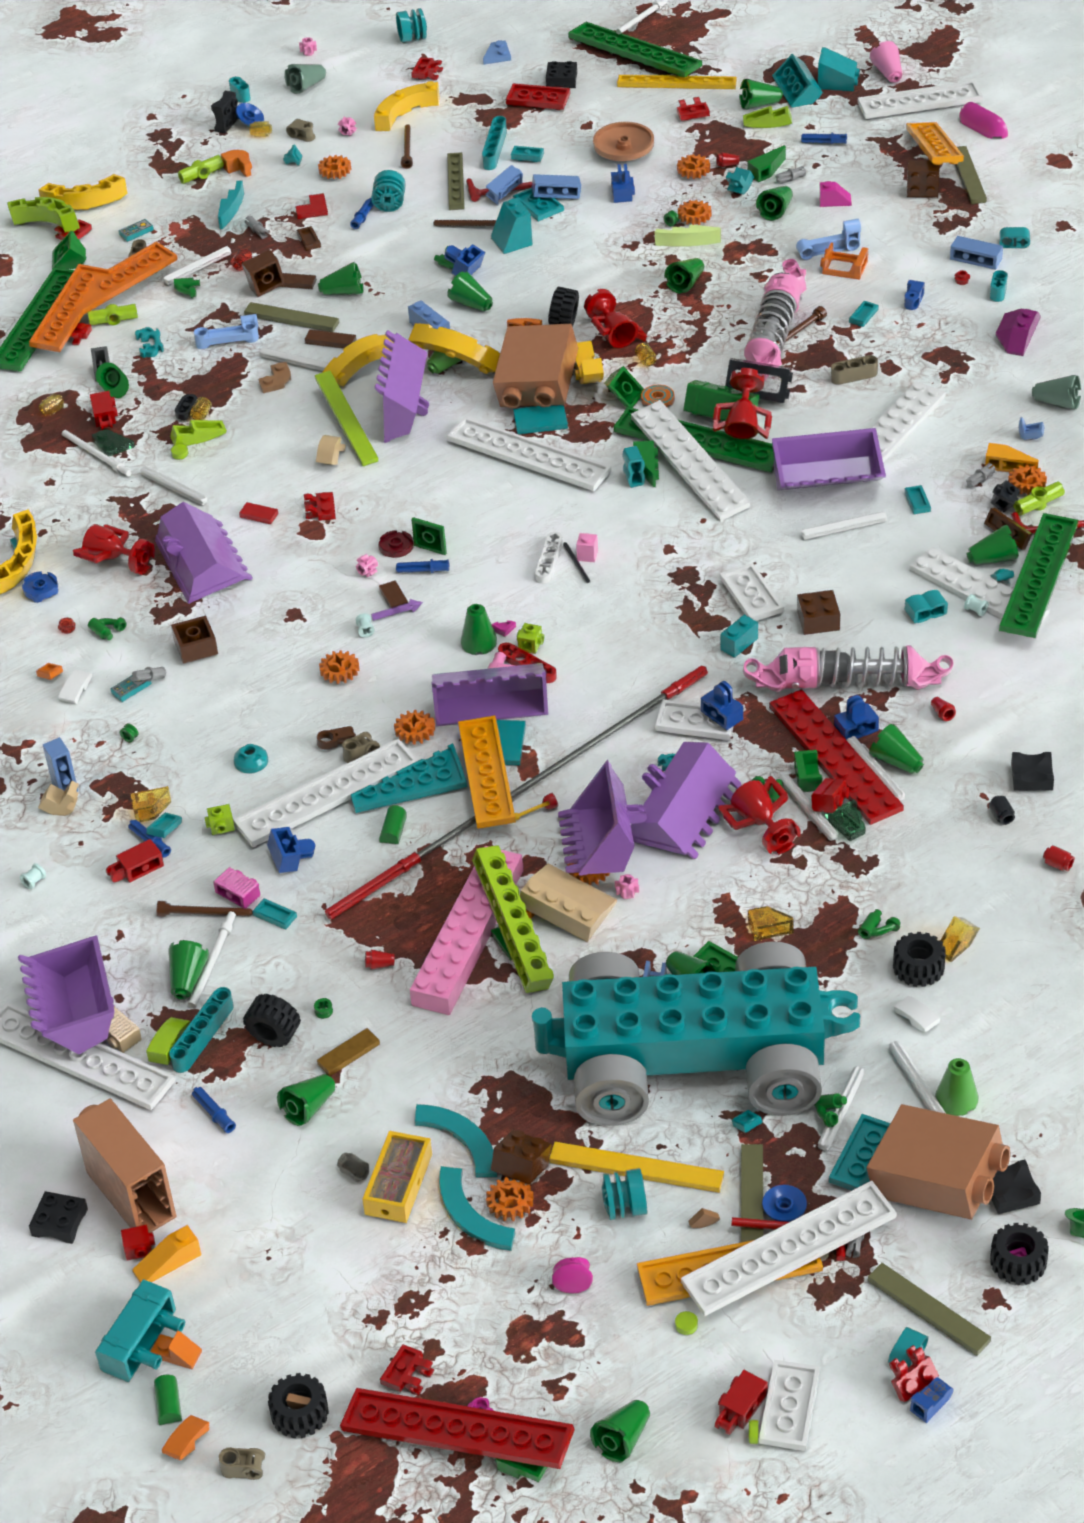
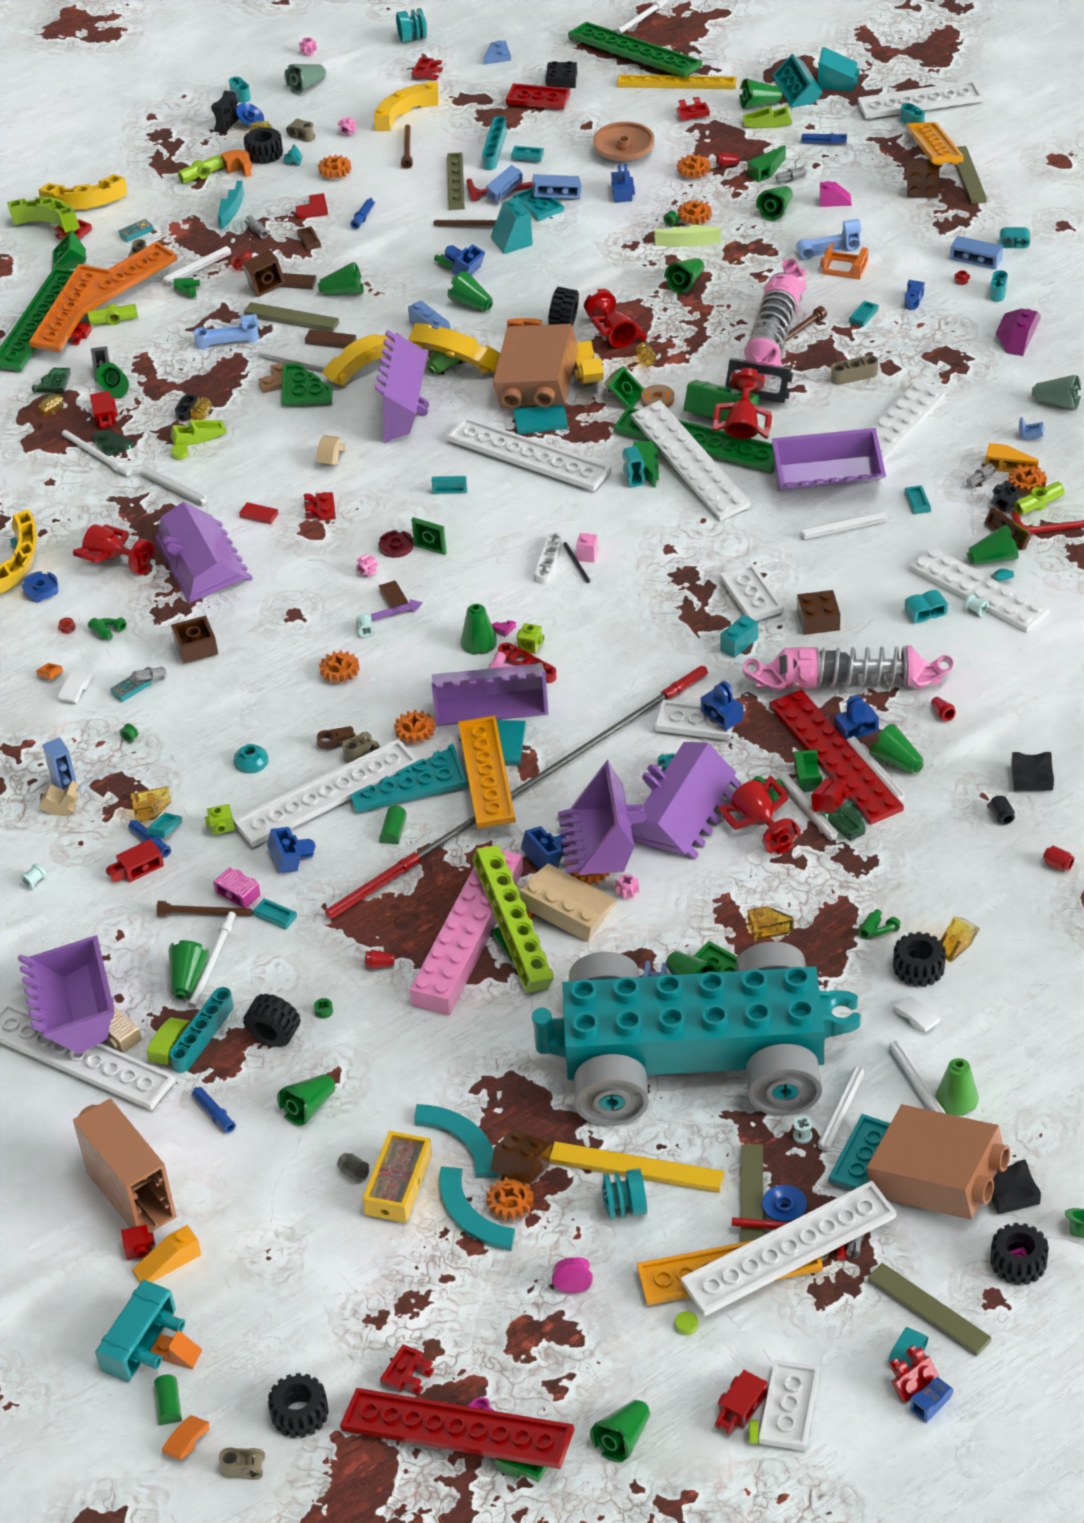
black brick [29,1191,88,1244] -> none
teal helmet [135,327,164,358] -> none
medium nougat tile [286,1393,311,1410] -> none
lime tile [315,371,379,466] -> none
pearl gold tile [317,1028,380,1076] -> none
teal wheel [371,170,406,212] -> none
blue axle [396,559,450,573] -> none
hinge [515,793,558,820] -> none
medium nougat tile [688,1208,720,1228] -> none
teal brick [726,167,754,194] -> none
teal tile [732,1110,763,1133] -> none
green plant [815,1093,847,1127] -> none
bright pink cone [869,41,902,82] -> none
dark pink brick [959,102,1008,139] -> none
green plate [999,513,1079,639] -> none
none -> clear green wing [32,367,71,394]
none -> black tyre [243,127,283,164]
none -> green plate [282,363,333,406]
none -> teal tile [431,476,468,494]
none -> blue brick [520,826,570,870]
none -> light aqua bush [793,1115,813,1144]
none -> teal beam [901,103,925,124]

